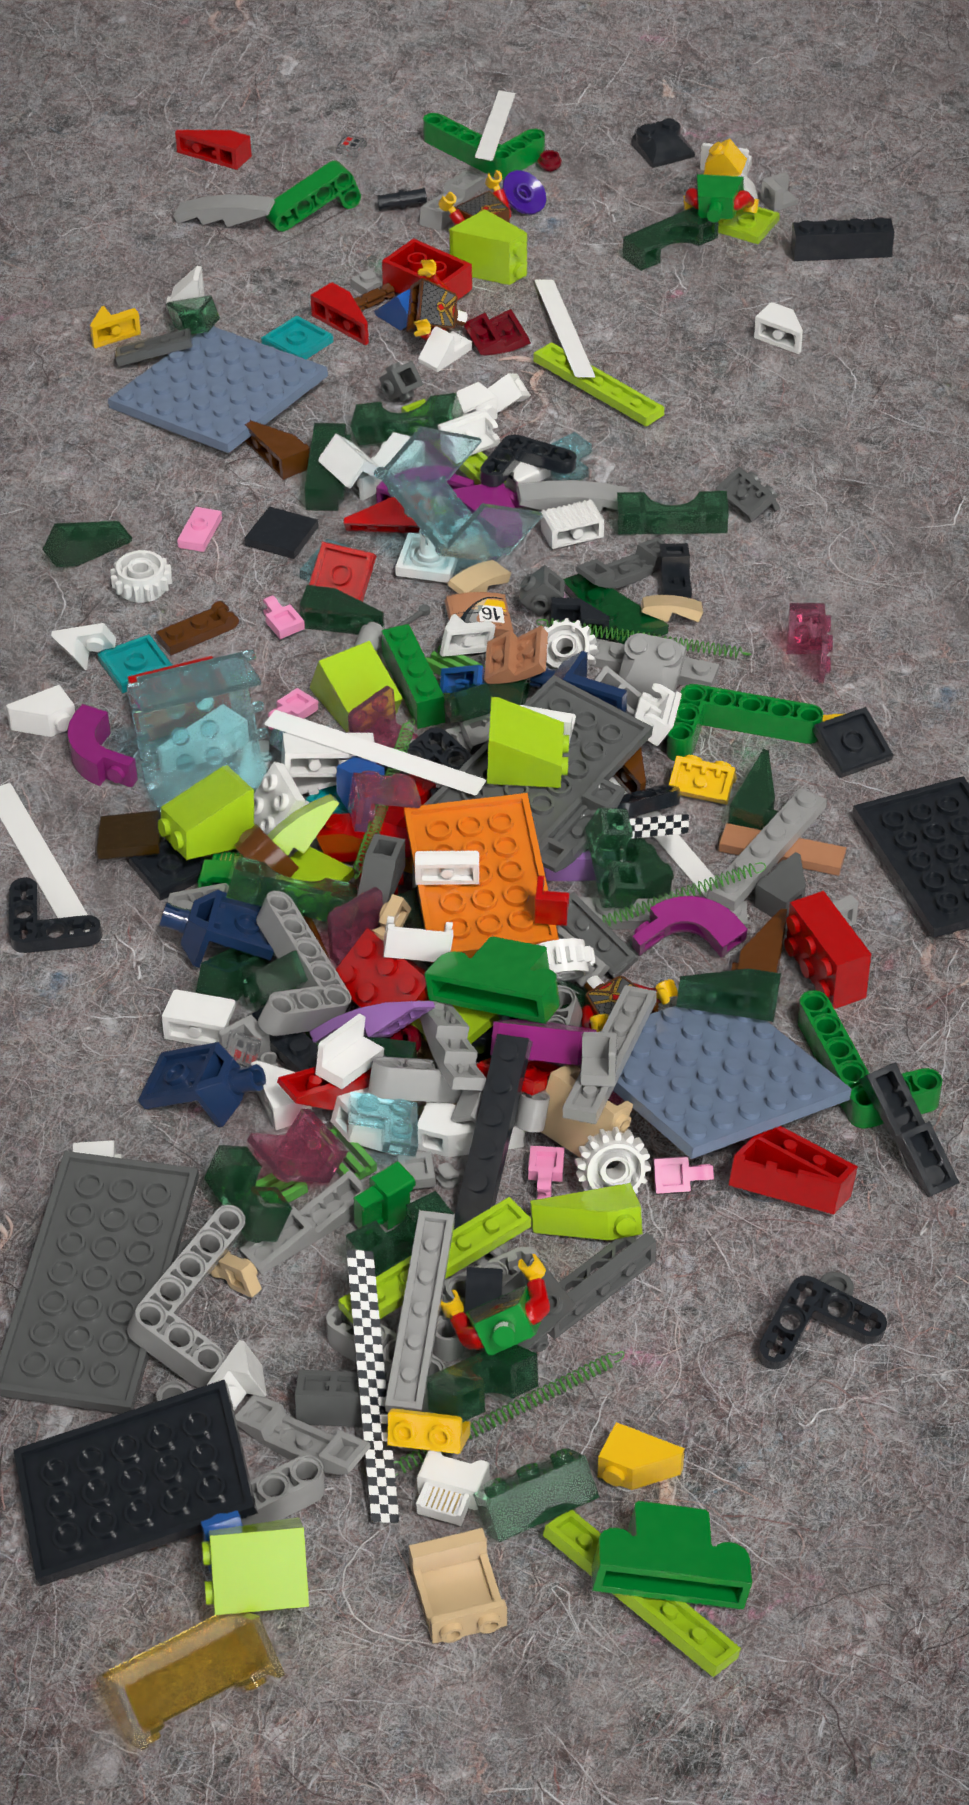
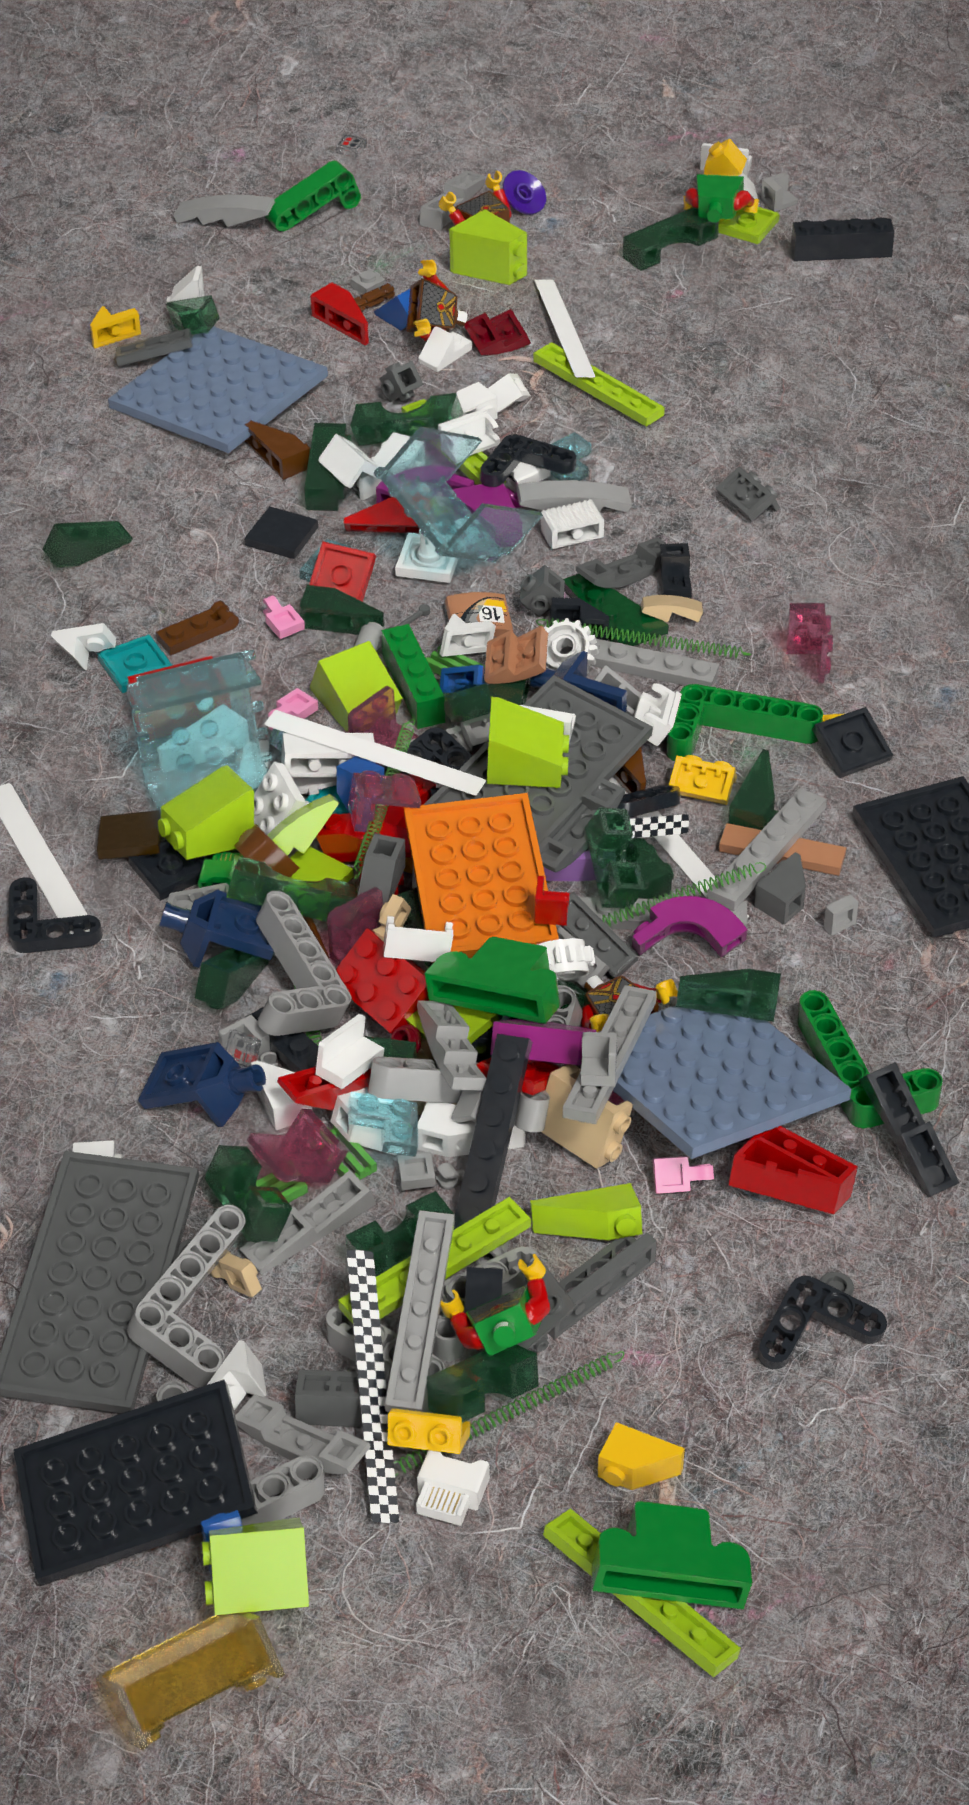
white slope [6,685,75,737] -> none
magenta arch [68,704,138,788] -> none
white gear [110,550,172,603] -> none
white panel [162,990,236,1045] -> none
red slope [175,130,252,170] -> none
bright pink plate [177,507,222,552] -> none
clear green slope [242,950,308,1011] -> none
teal tile [261,315,334,359] -> none
medium lavender slope [309,1001,435,1043] -> none
green piece [354,1161,416,1235] -> none
black pin [377,187,427,211] -> none
red brick [382,238,472,300] -> none
tan panel [409,1528,507,1644] -> none
white panel [415,851,479,885] -> none
green beam [423,113,545,180] -> none
tan slope [448,560,511,594] -> none
clear green brick [473,1448,600,1543] -> none
white sticker [475,90,516,161] -> none
bright pink plate [528,1146,564,1199] -> none
dark red plate [538,150,562,171] -> none
white gear [575,1127,651,1194] -> none
clear green arch [616,491,729,535] -> none
light grey slope [619,633,687,698] -> none
black slope [632,118,695,168] -> none
reddish brown slope [730,909,787,1000] -> none
white slope [754,302,803,354] -> none
red brick [784,891,871,1009] -> none

